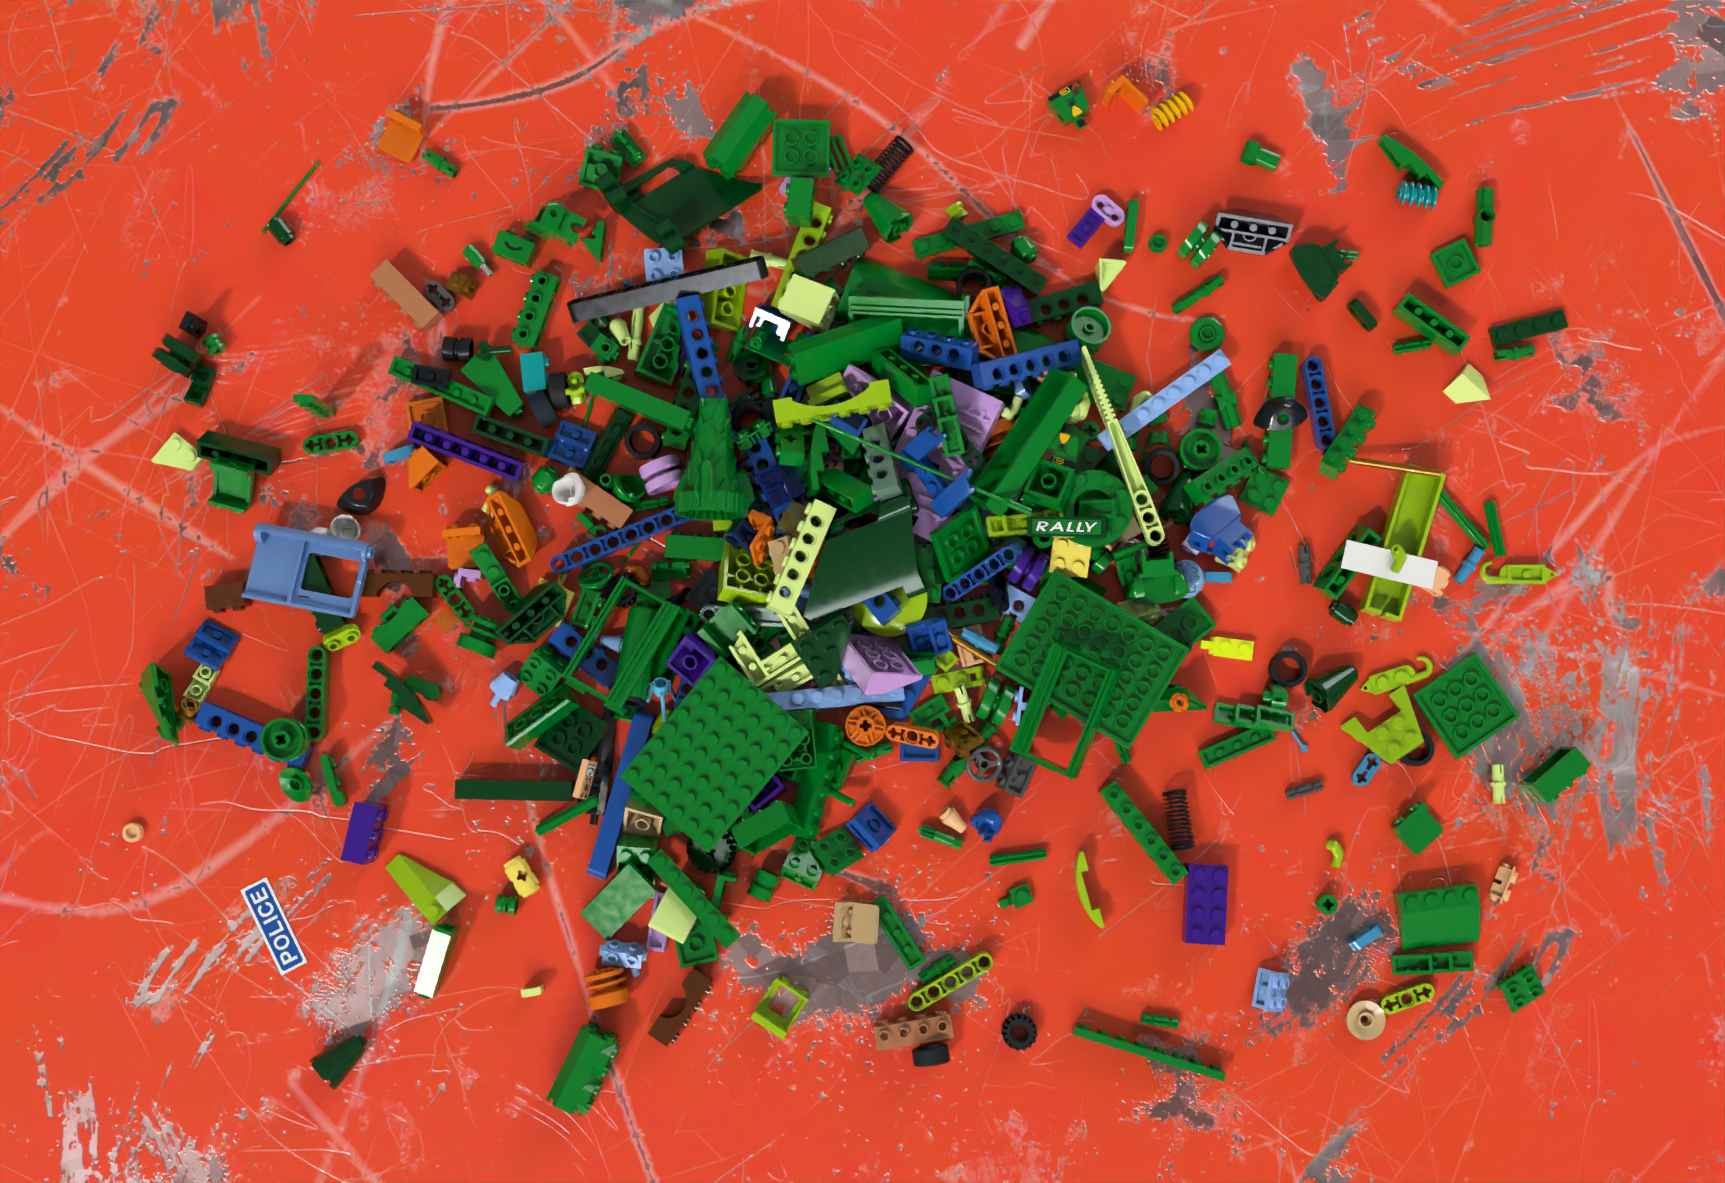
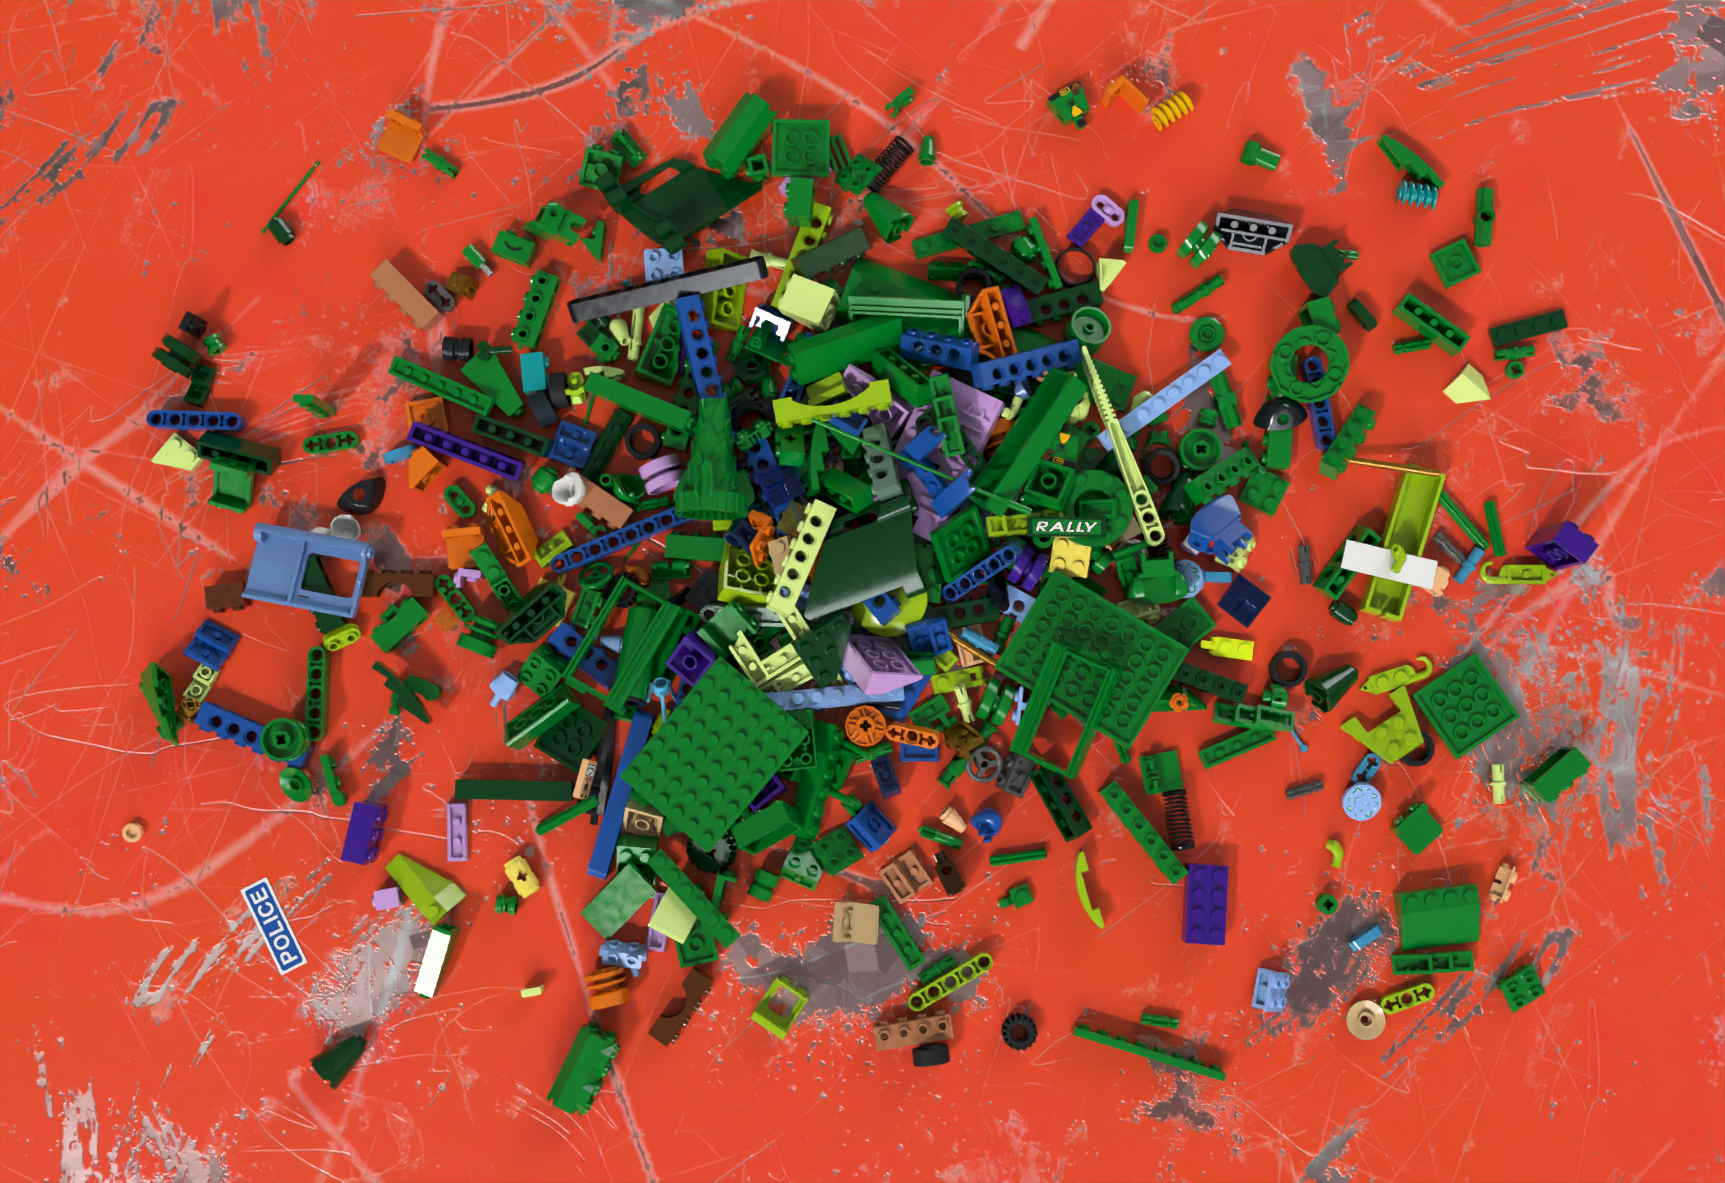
black plate [411,364,453,390] -> none
none -> blue beam [146,410,246,432]
none -> lavender brick [372,886,404,911]
none -> green plate [444,485,477,519]
none -> lavender tile [447,802,468,862]
none -> lime hinge [534,529,576,569]
none -> green wheel [720,376,745,401]
none -> green brick [745,154,772,183]
none -> green wheel [841,793,865,817]
none -> dark blue plate [871,754,902,800]
none -> nougat slope [878,849,934,905]
none -> green plate [884,86,914,119]
none -> green cone [917,136,936,166]
none -> dark brown torso [933,851,966,897]
none -> green plate [1026,216,1063,293]
none -> dark green brick [1028,760,1093,843]
none -> black tyre [1055,248,1095,289]
none -> green hinge [1138,750,1184,795]
none -> dark green brick [1171,662,1248,704]
none -> clear blue plate [1216,574,1271,628]
none -> green plate [1270,325,1350,403]
none -> green brick [1298,296,1341,347]
none -> light blue tile [1341,782,1381,821]
none -> dark grey axle [1432,532,1465,564]
none -> green bush [1504,361,1525,380]
none -> dark purple brick [1524,521,1599,570]

